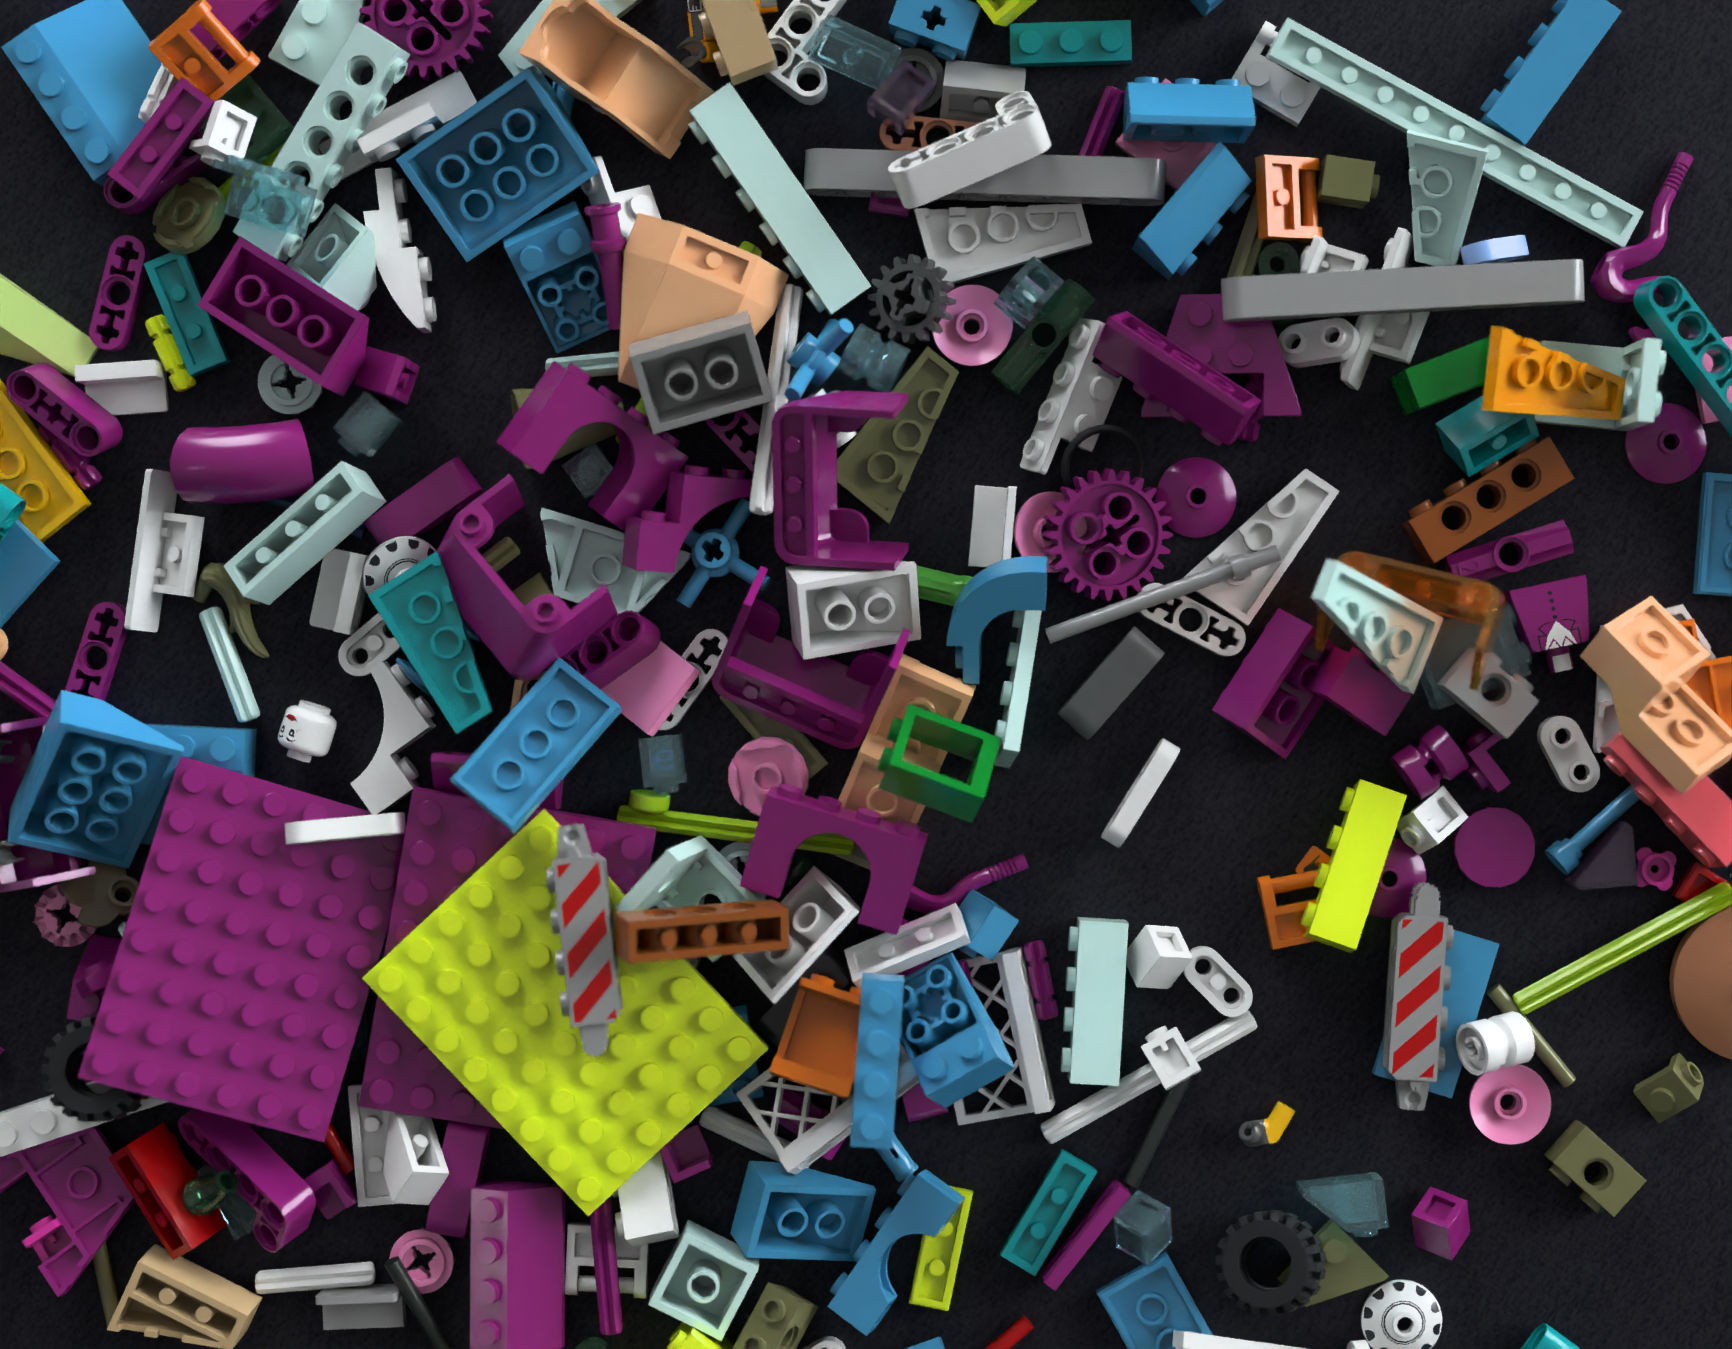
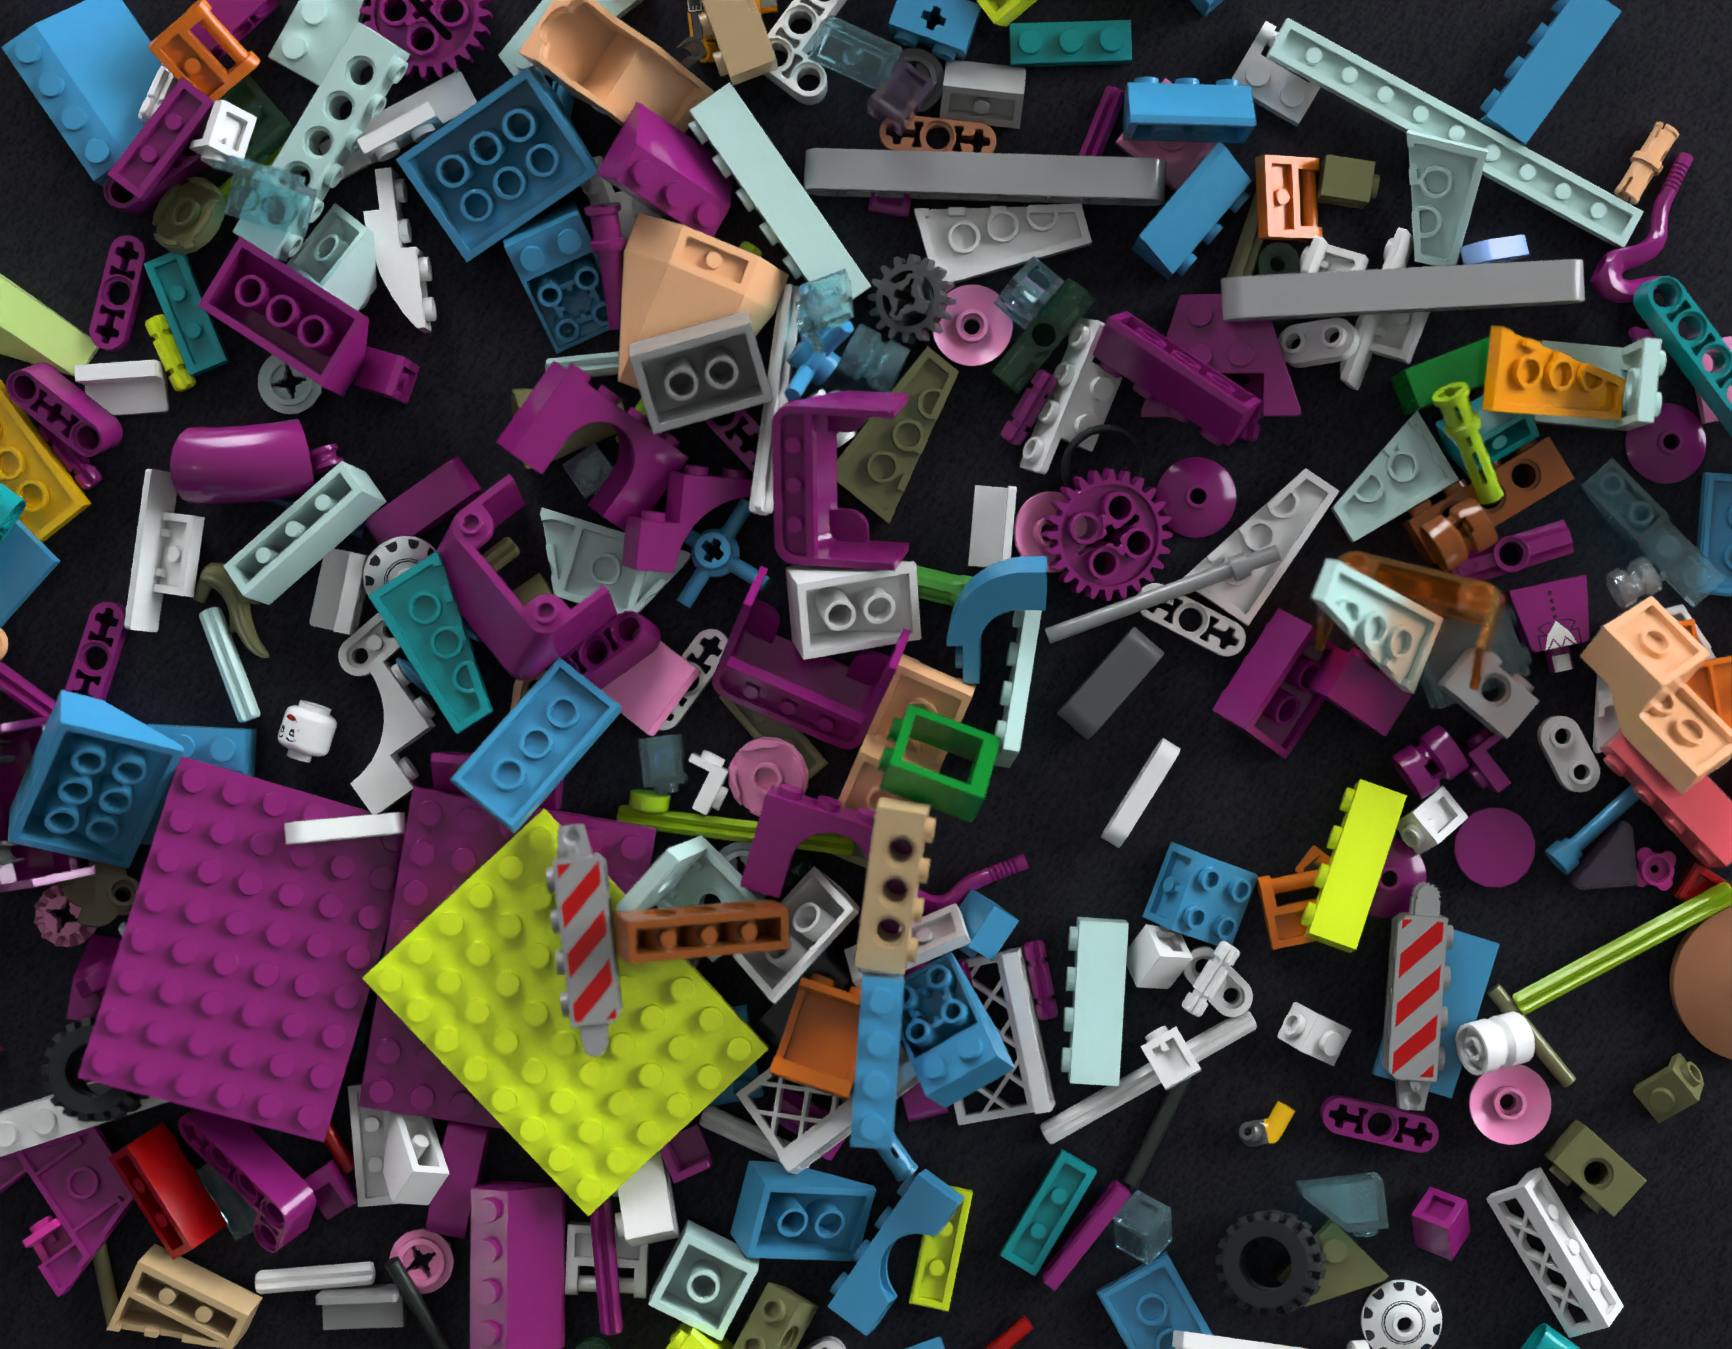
cone [182,1170,238,1216] -> none
clear light blue brick [333,391,402,457] -> none
white beam [888,91,1051,209] -> none
none -> magenta bush [309,444,344,476]
none -> magenta slope [596,102,732,237]
none -> white bracket [688,749,729,815]
none -> clear light blue bracket [795,269,854,353]
none -> tan brick [854,797,936,975]
none -> magenta axle [1001,369,1058,446]
none -> dark azure bracket [1142,842,1258,946]
none -> white axle [1182,941,1240,1017]
none -> white bracket [1278,1002,1352,1066]
none -> magenta beam [1320,1095,1439,1153]
none -> light aqua wing [1331,411,1459,543]
none -> dark orange wheel [1419,497,1498,572]
none -> lime pin [1432,382,1504,505]
none -> white fence [1486,1167,1624,1338]
none -> clear light blue slope [1581,458,1726,608]
none -> clear wheel [1604,555,1662,609]
none -> light nougat pin [1614,122,1679,205]

